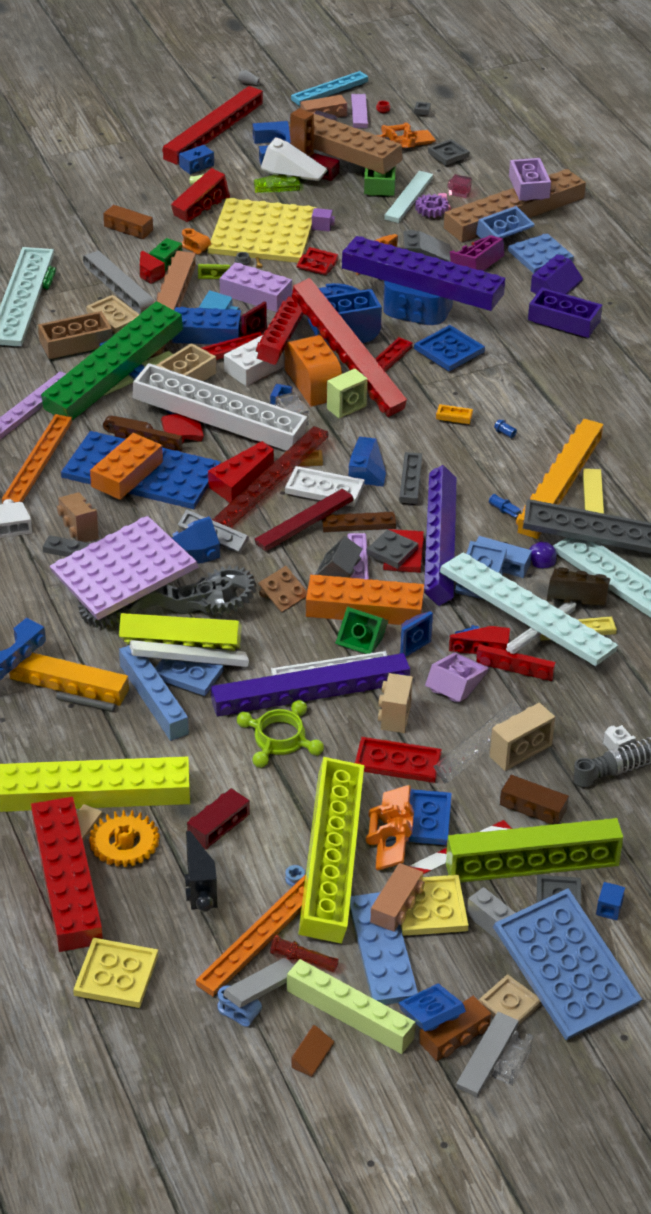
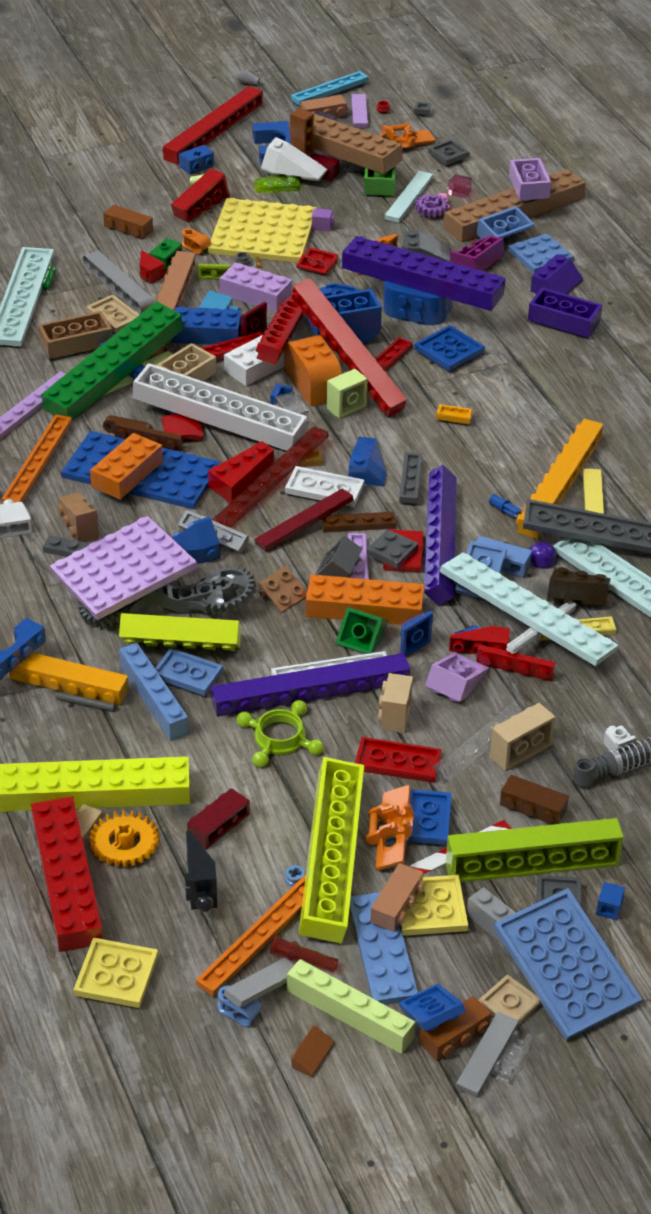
white tile [129,640,249,667] -> none
blue pin [494,419,517,439] -> none

